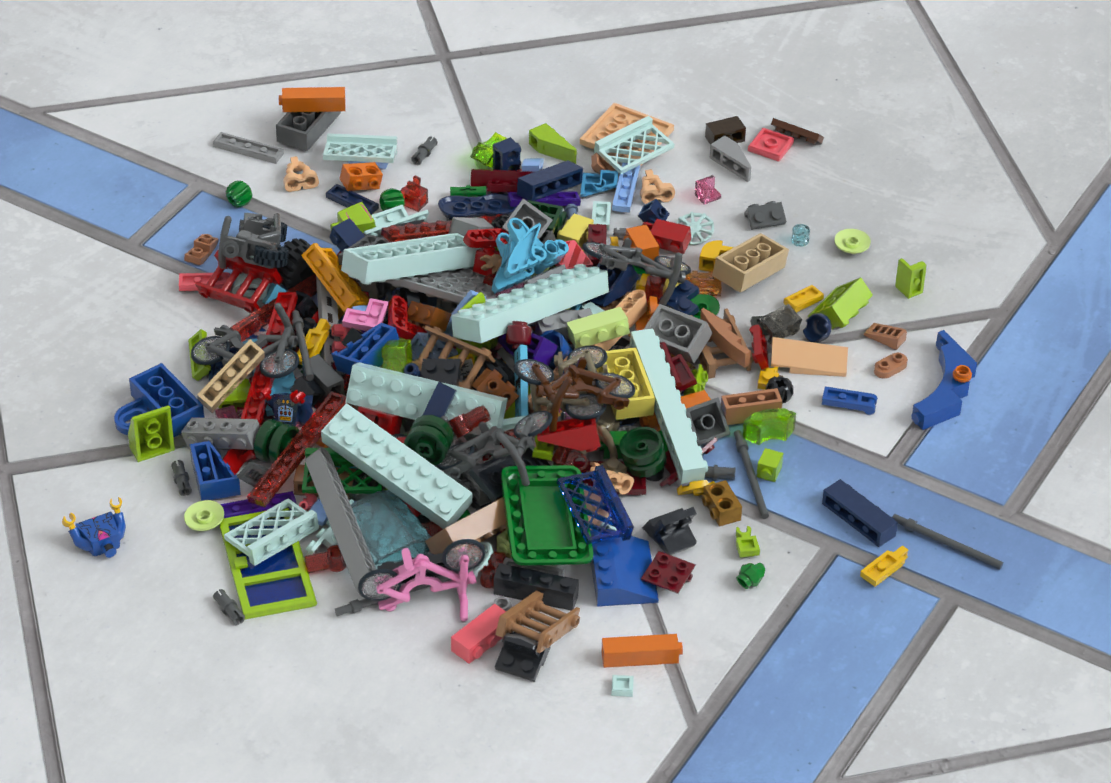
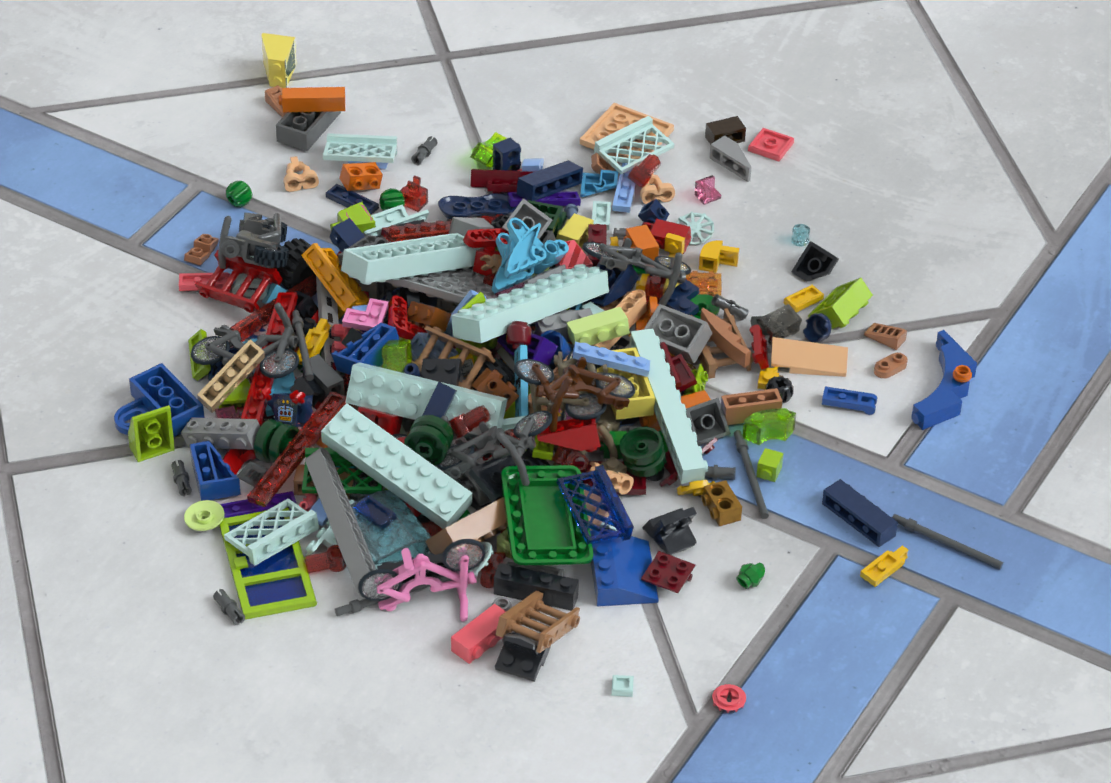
blue torso [62,497,126,558] -> none
light grey tile [213,132,284,164] -> none
green pin [450,185,486,197] -> none
lime slope [529,123,577,164] -> none
orange brick [601,634,683,668] -> none
tan brick [712,233,789,292] -> none
lime plate [736,526,760,558] -> none
dark grey bracket [744,201,787,230] -> none
reddish brown plate [771,118,824,145] -> none
yellowish green dish [834,229,871,254] -> none
lime panel [895,258,927,299] -> none
none -> light yellow slope [261,33,297,88]
none -> nougat slope [265,85,287,117]
none -> clear blue tile [354,494,397,531]
none -> light blue plate [572,342,650,377]
none -> clear red piece [628,154,661,188]
none -> yellow plate [664,233,685,262]
none -> dark grey pin [711,294,749,320]
none -> coral gear [712,684,746,713]
none -> black slope [791,241,839,281]

